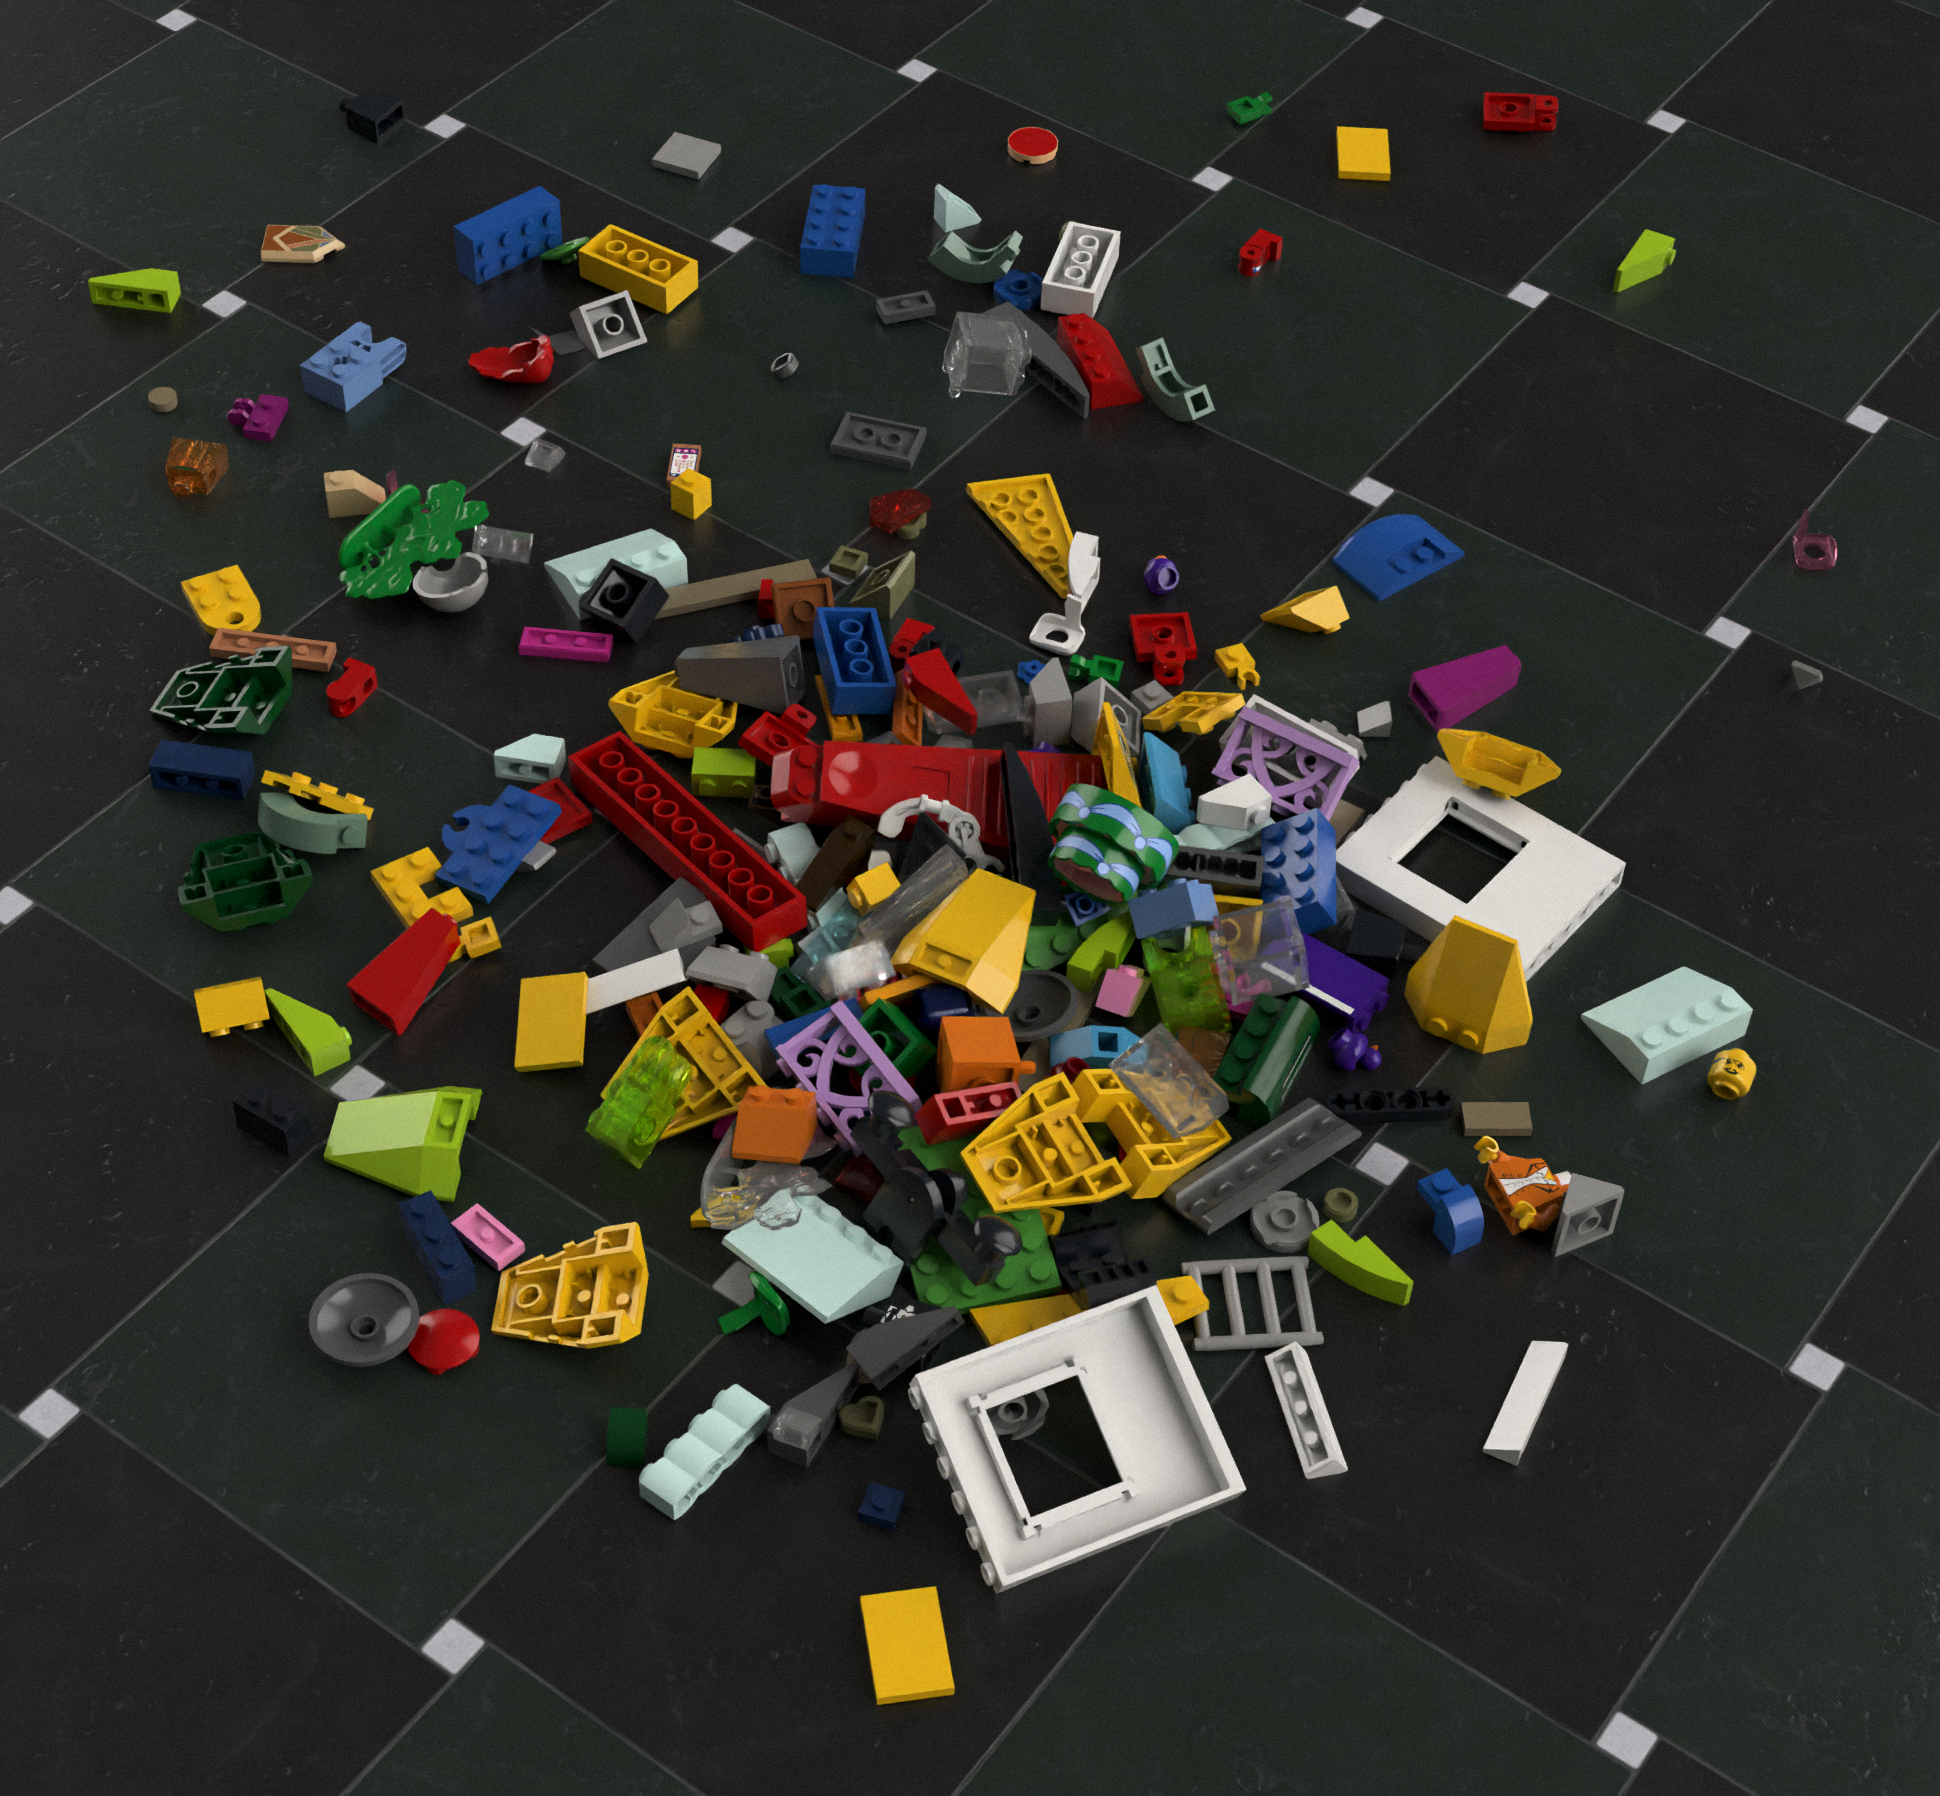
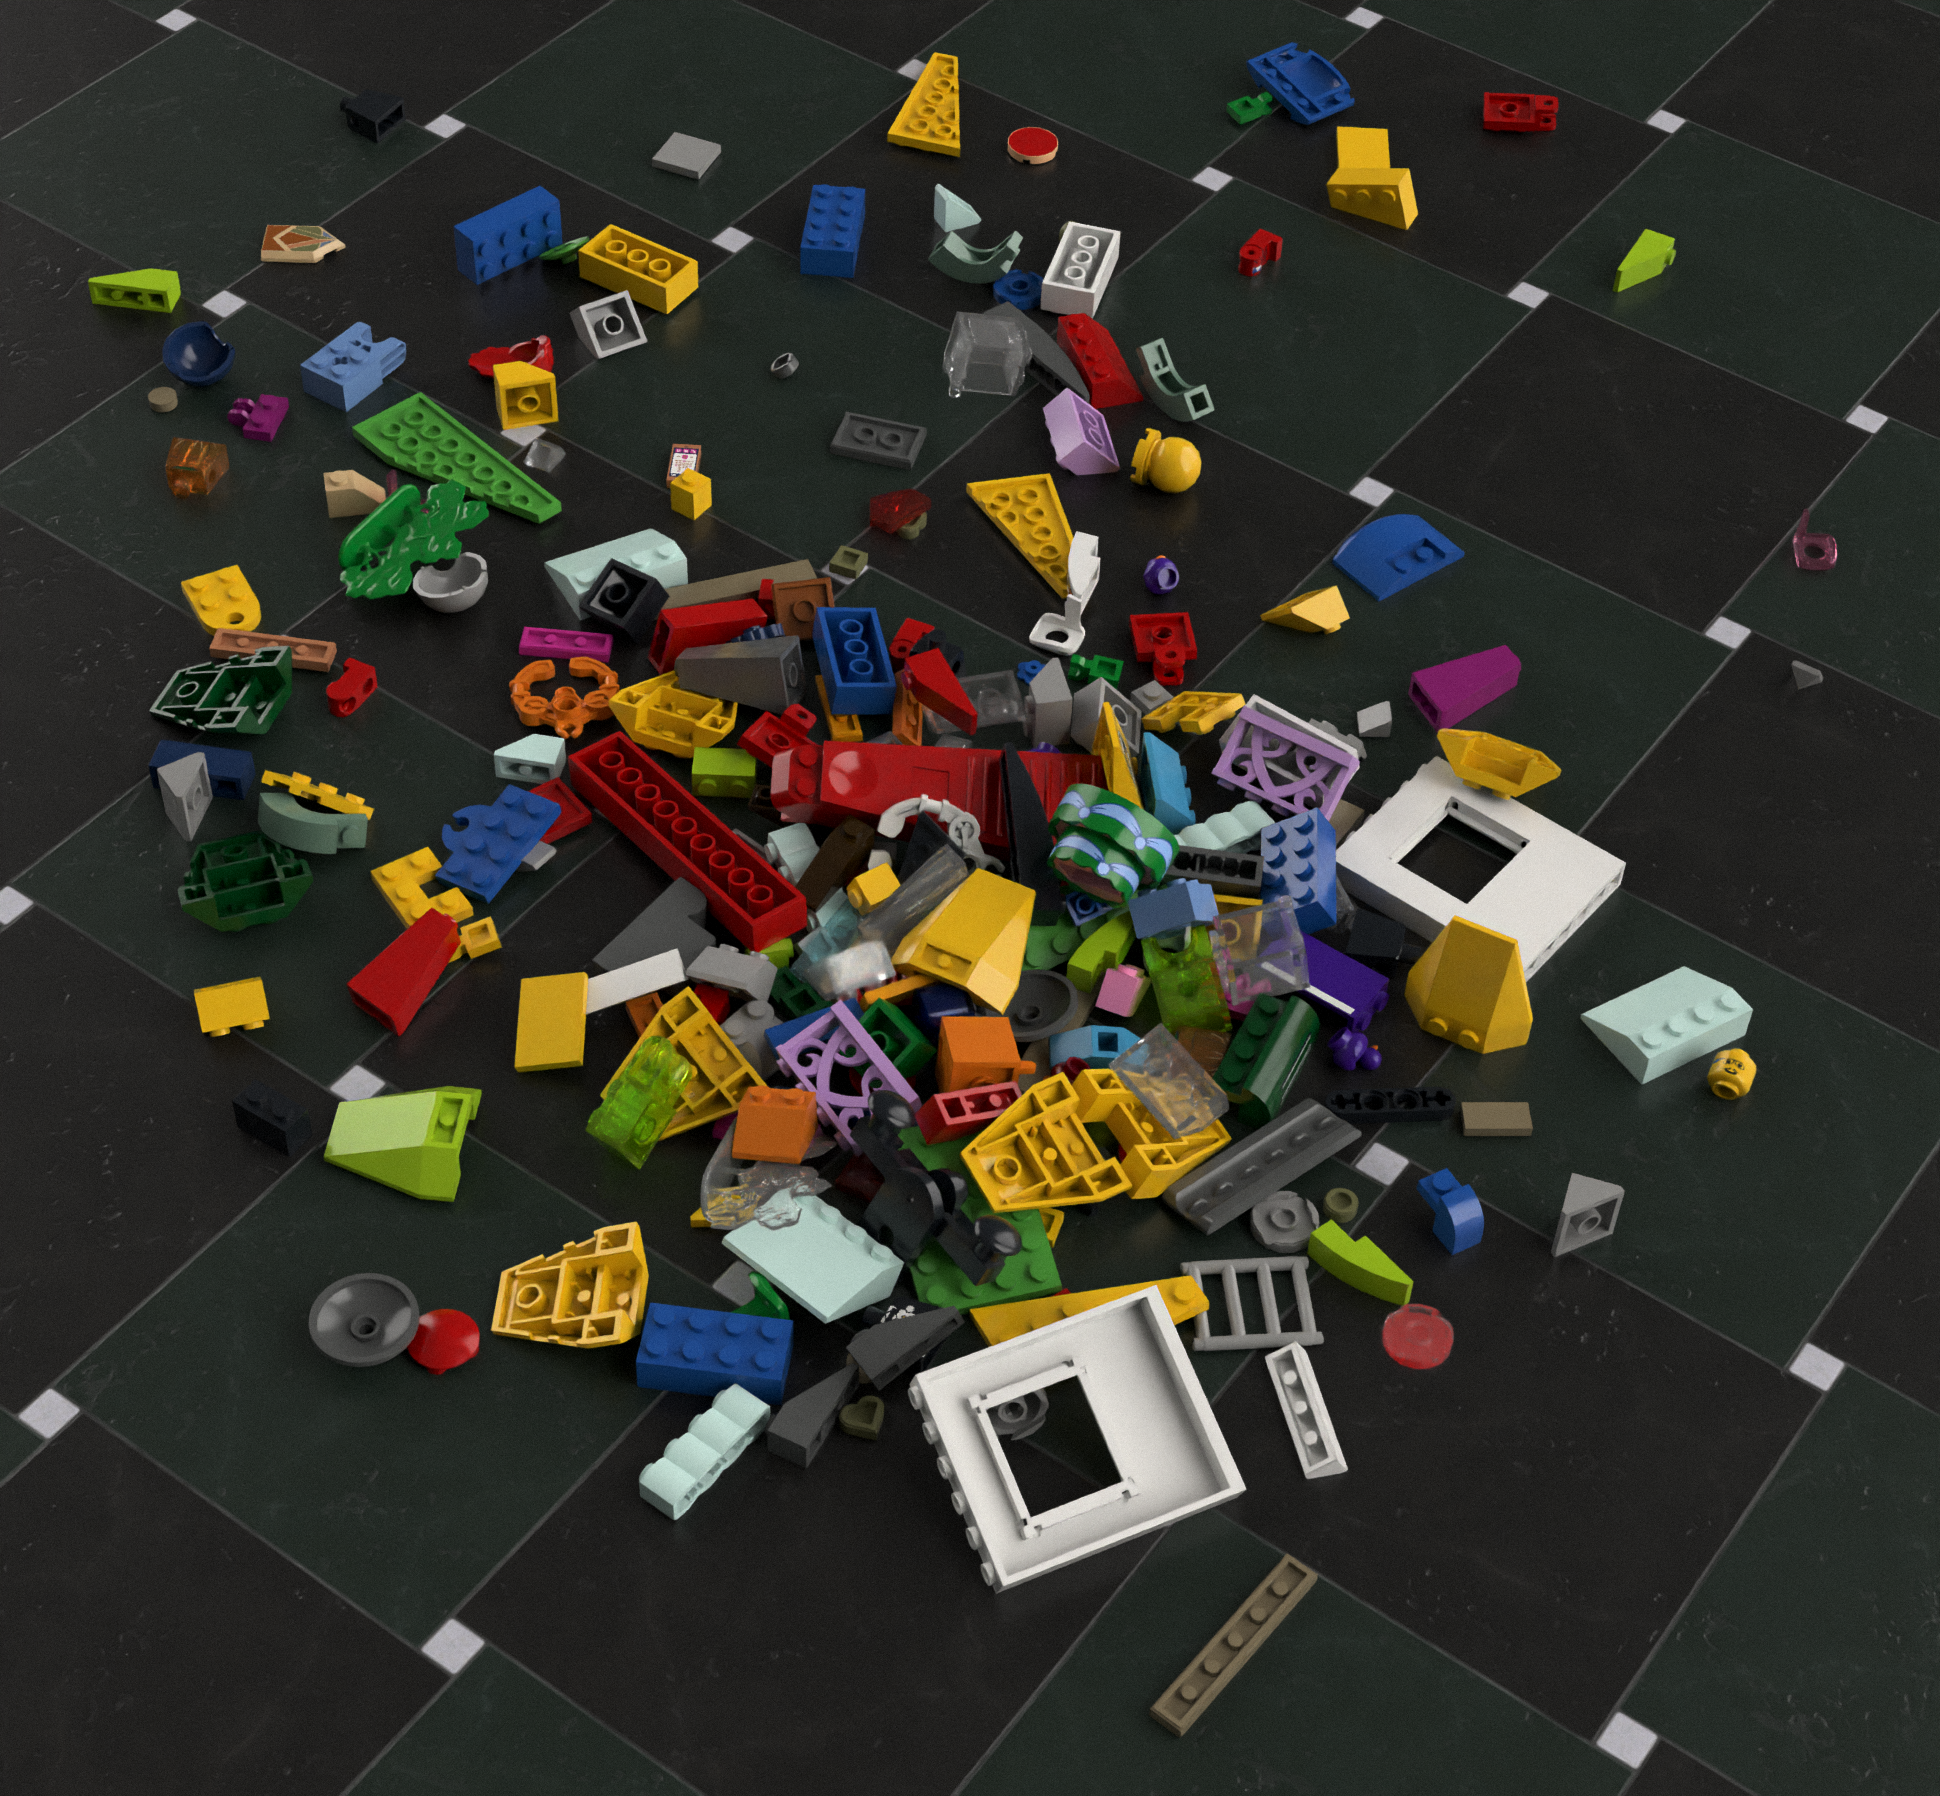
lime slope [264,988,352,1077] -> none
dark blue brick [398,1190,477,1305] -> none
bright pink plate [451,1203,525,1272] -> none
clear slope [471,525,533,563] -> none
dark grey sticker [529,326,586,355] -> none
dark green brick [607,1407,649,1467] -> none
light grey slope [649,898,723,954] -> none
clear slope [773,1407,822,1451] -> none
olive slope [848,550,915,621] -> none
dark blue plate [858,1482,906,1531] -> none
yellow tile [860,1586,955,1705] -> none
dark grey plate [876,290,936,324] -> none
black plate [1047,1220,1157,1311] -> none
white slope [1196,773,1272,830] -> none
yellow plate [1214,643,1260,690] -> none
orange torso [1474,1136,1571,1236] -> none
white slope [1482,1341,1569,1466] -> none
none -> light grey slope [157,752,213,842]
none -> dark blue cylinder [162,321,236,387]
none -> bright green wing [352,392,562,524]
none -> yellow slope [493,361,558,430]
none -> orange piece [509,657,620,739]
none -> blue brick [636,1303,793,1405]
none -> red slope [648,599,767,675]
none -> yellow wing [887,52,960,157]
none -> lavender slope [1043,388,1120,476]
none -> yellow tile [1130,428,1201,494]
none -> dark tan tile [1149,1553,1318,1738]
none -> blue slope [1246,42,1355,125]
none -> yellow wedge [1326,168,1418,230]
none -> clear tile [1381,1304,1454,1369]

